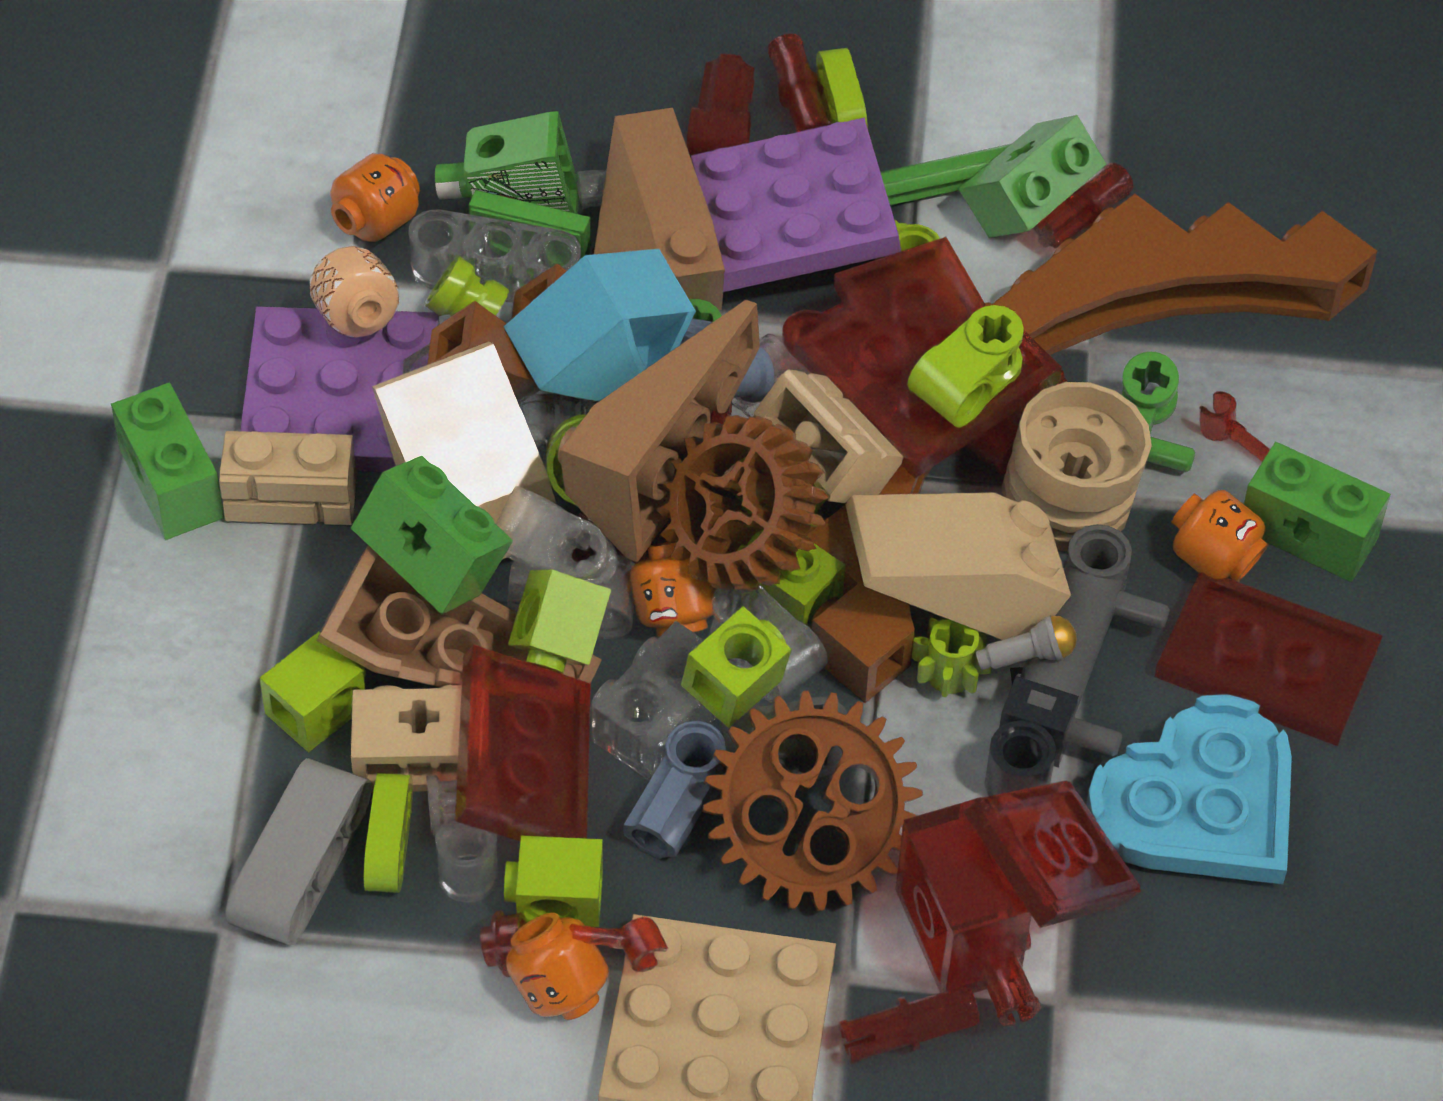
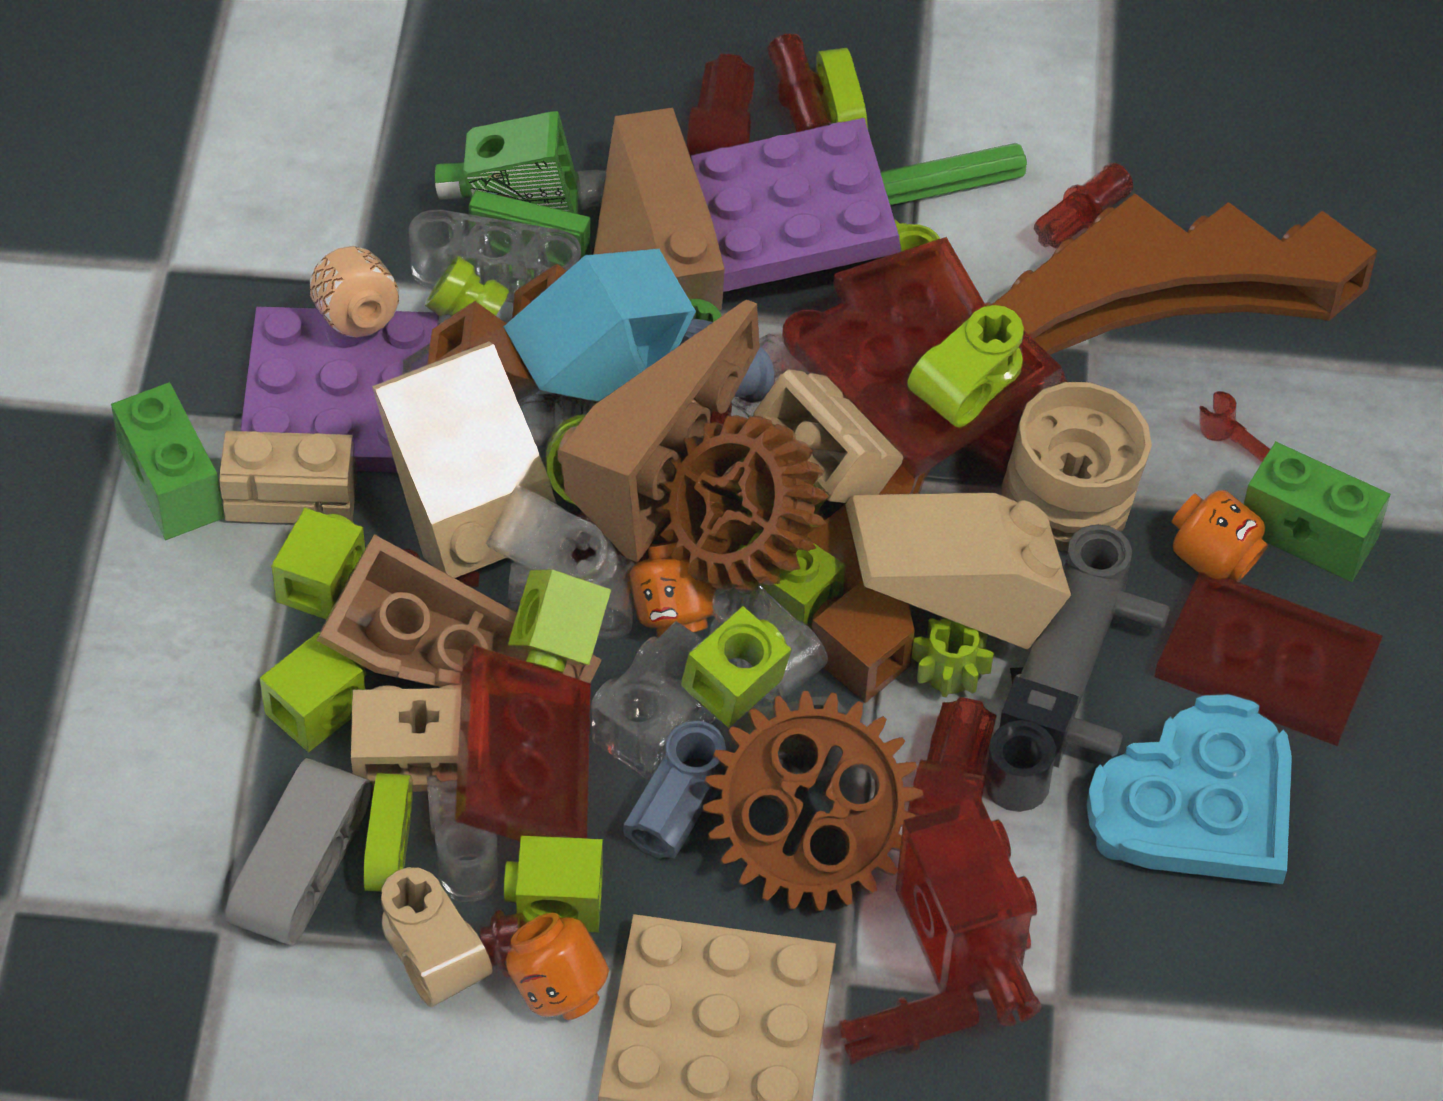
orange head [330,153,420,242] -> none
bright green brick [351,455,513,614] -> none
clear red hand [569,917,669,972] -> none
bright green brick [959,115,1107,238] -> none
clear red tile [963,780,1141,928] -> none
light grey piece [976,615,1077,670] -> none
bright green piece [1122,351,1195,472] -> none
none -> lime brick [271,507,365,619]
none -> tan piece [381,867,493,1007]
none -> clear red piece [908,697,997,832]

